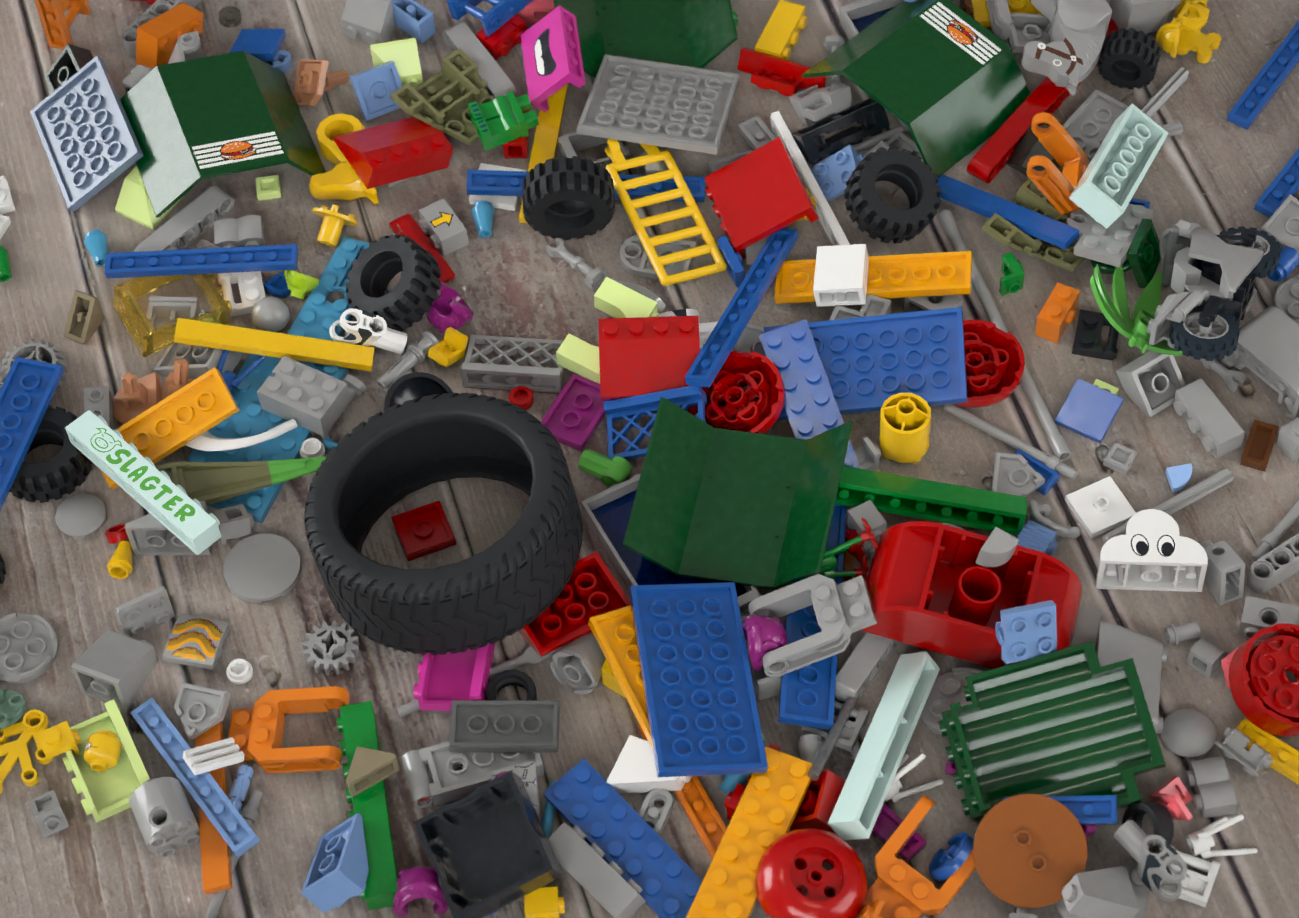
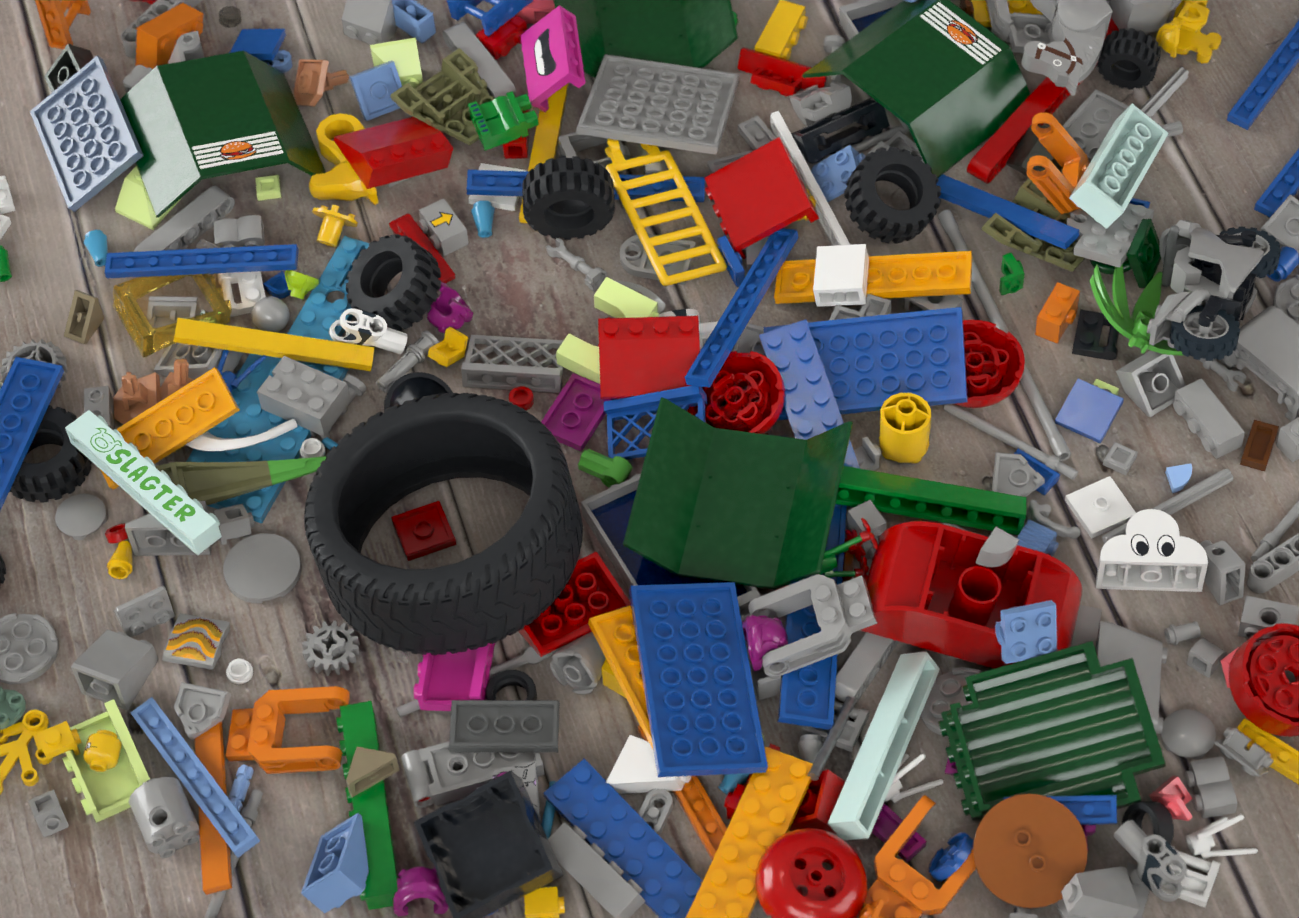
white tile [183,737,245,775] -> none

